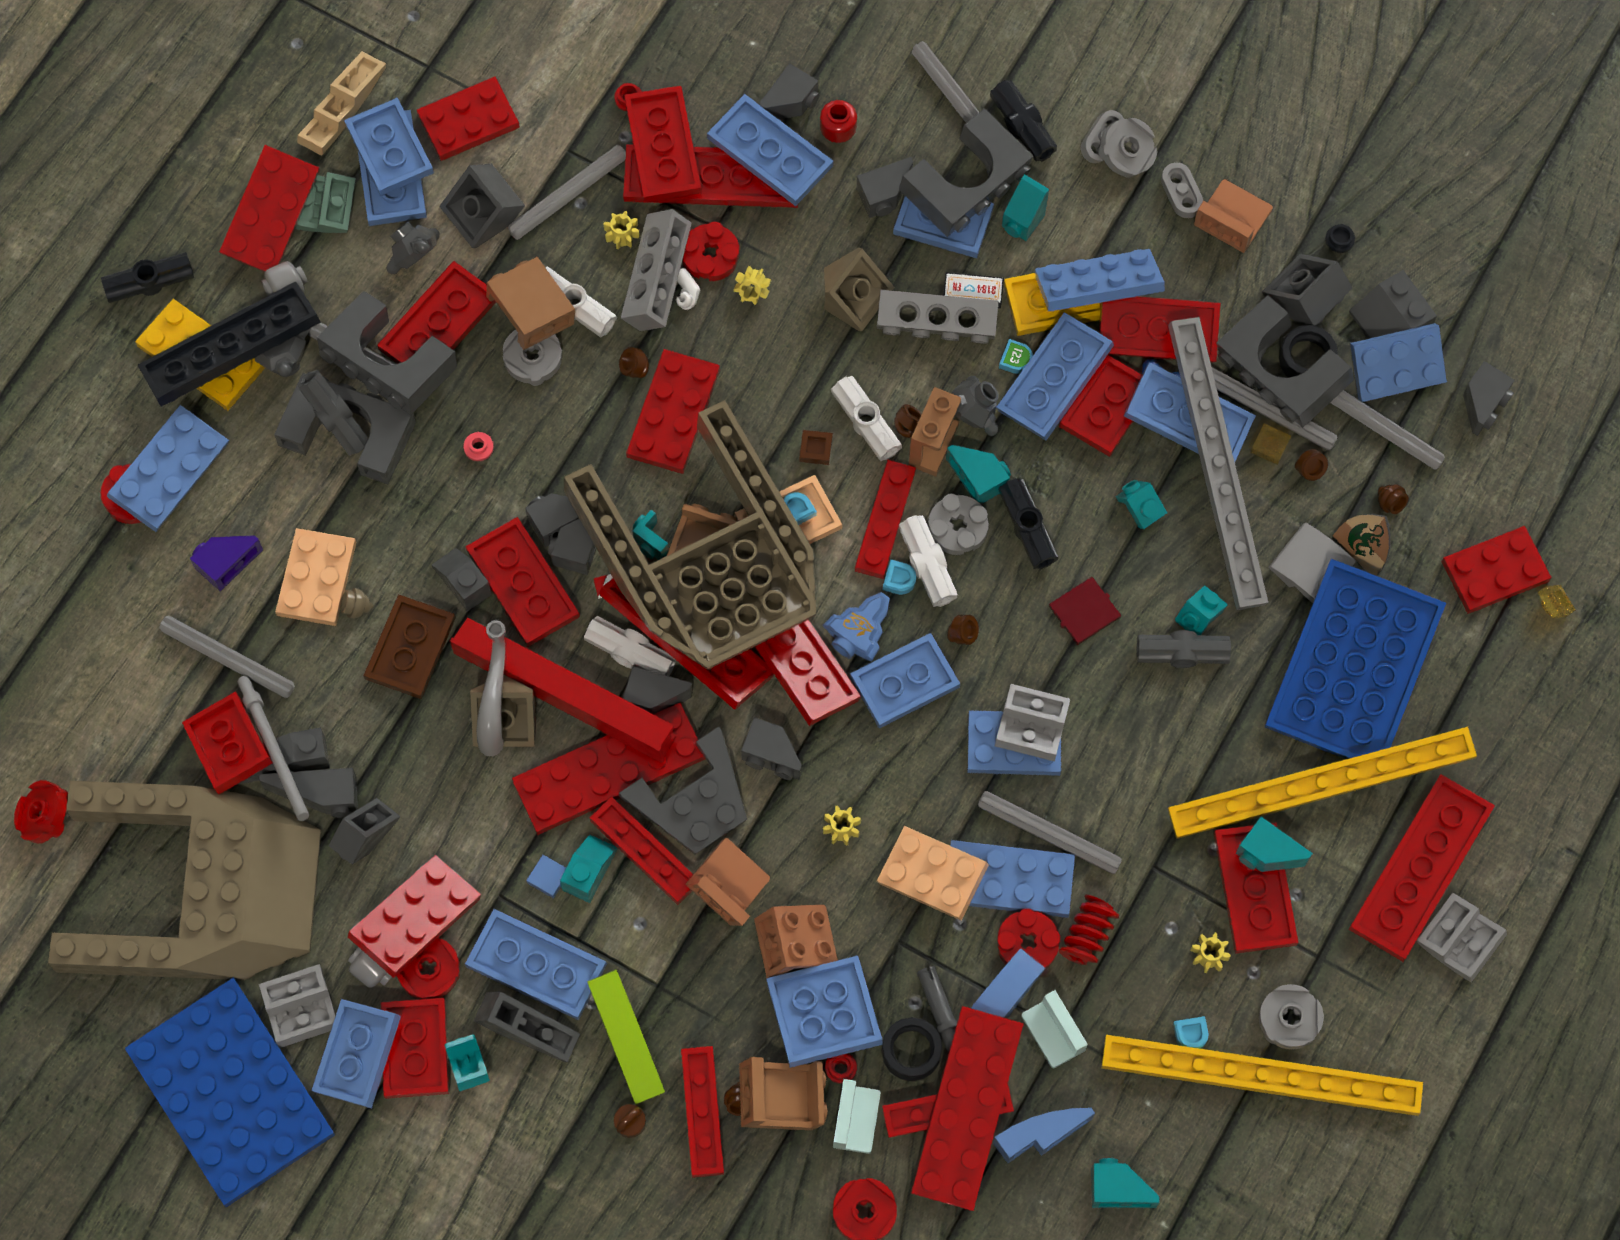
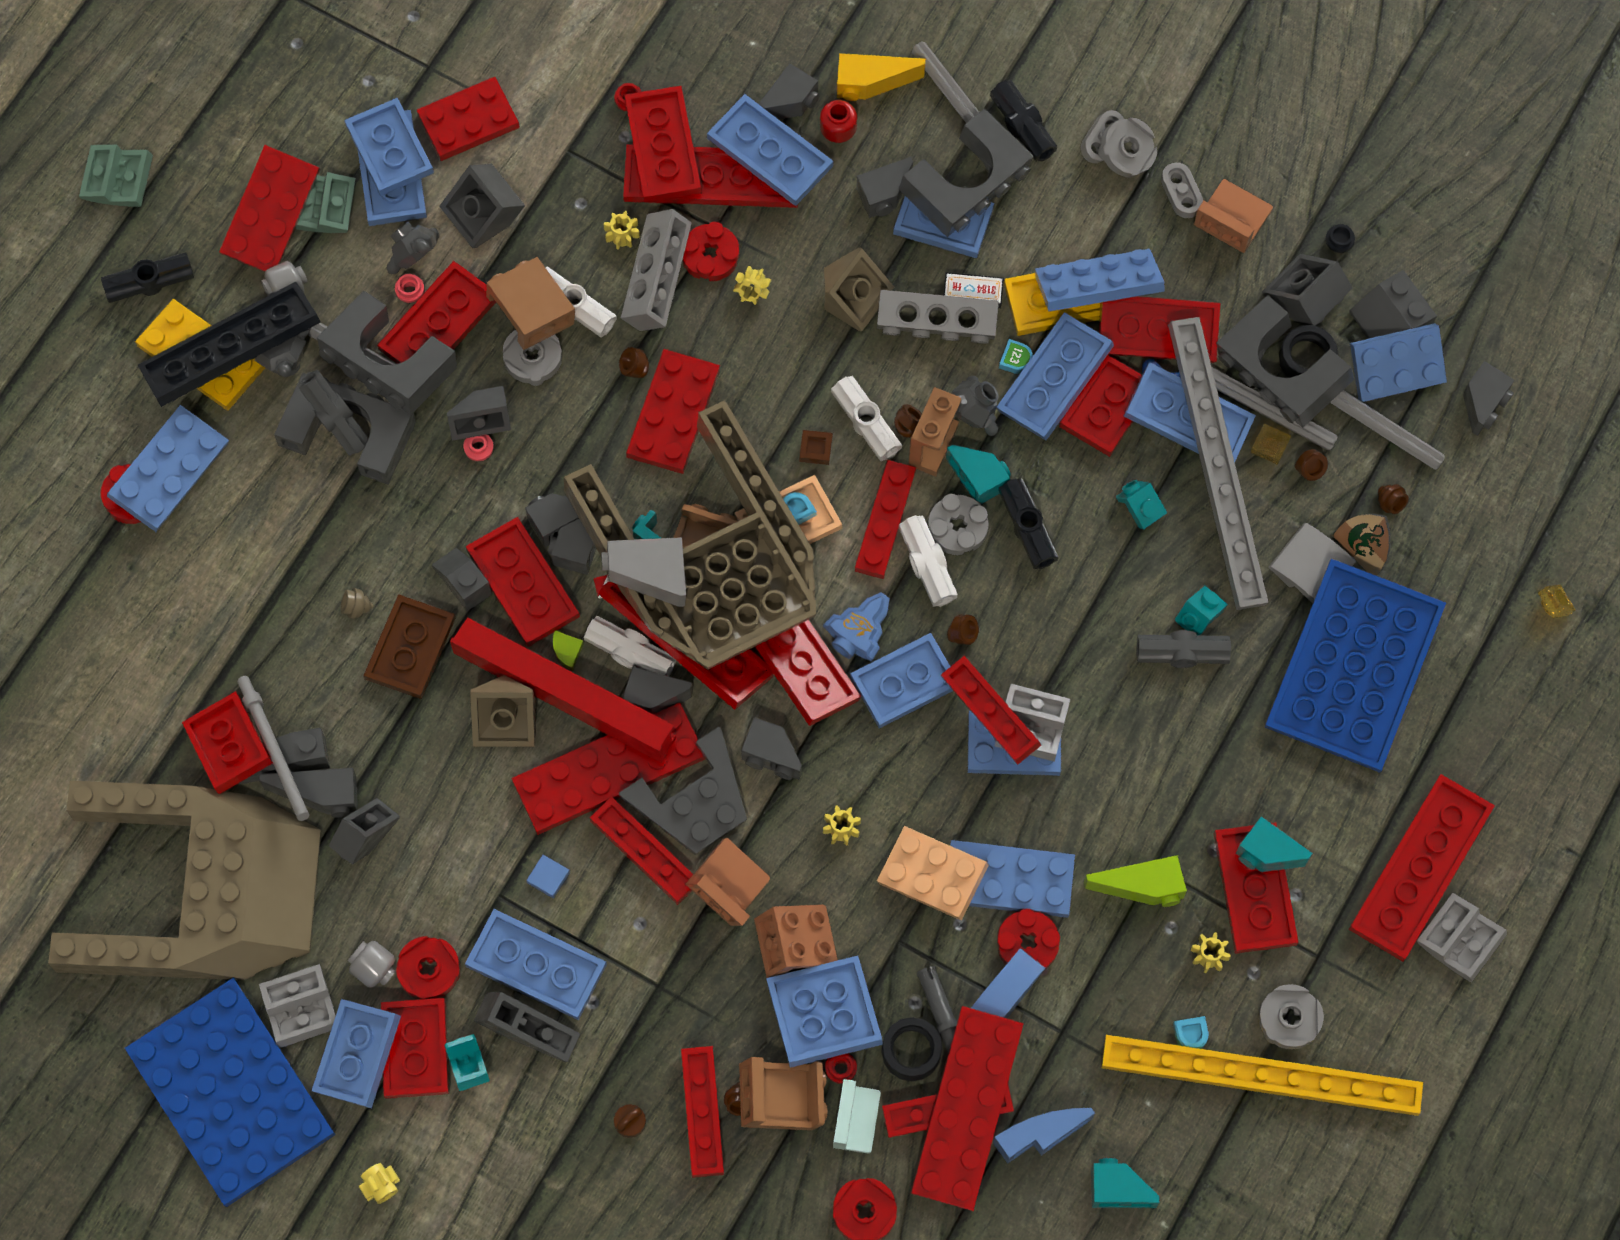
red plate [14,780,68,844] -> none
light grey axle [159,616,295,698] -> none
dark purple slope [190,535,263,591] -> none
light nougat plate [275,528,357,626] -> none
tan slope [297,51,386,156] -> none
plate [348,855,481,978] -> none
light grey animal [476,620,506,757] -> none
light grey axle [508,145,626,240] -> none
teal slope [560,835,618,903] -> none
lime slope [587,970,665,1104] -> none
white arm [676,268,700,310] -> none
medium azure tile [882,559,916,595] -> none
light grey axle [978,791,1122,874] -> none
teal slope [1002,174,1049,241] -> none
light aqua panel [1021,990,1088,1068] -> none
dark red piece [1049,577,1121,645] -> none
red piece [1059,894,1119,965] -> none
yellow plate [1168,727,1477,839] -> none
red plate [1441,526,1552,614] -> none
none -> sand green slope [79,144,153,207]
none -> light yellow gear [358,1163,400,1204]
none -> coral plate [395,274,424,303]
none -> dark grey slope [447,386,511,441]
none -> lime tile [553,631,584,671]
none -> light grey slope [601,537,686,607]
none -> yellow slope [837,53,926,101]
none -> red plate [941,656,1042,765]
none -> lime slope [1084,855,1187,907]

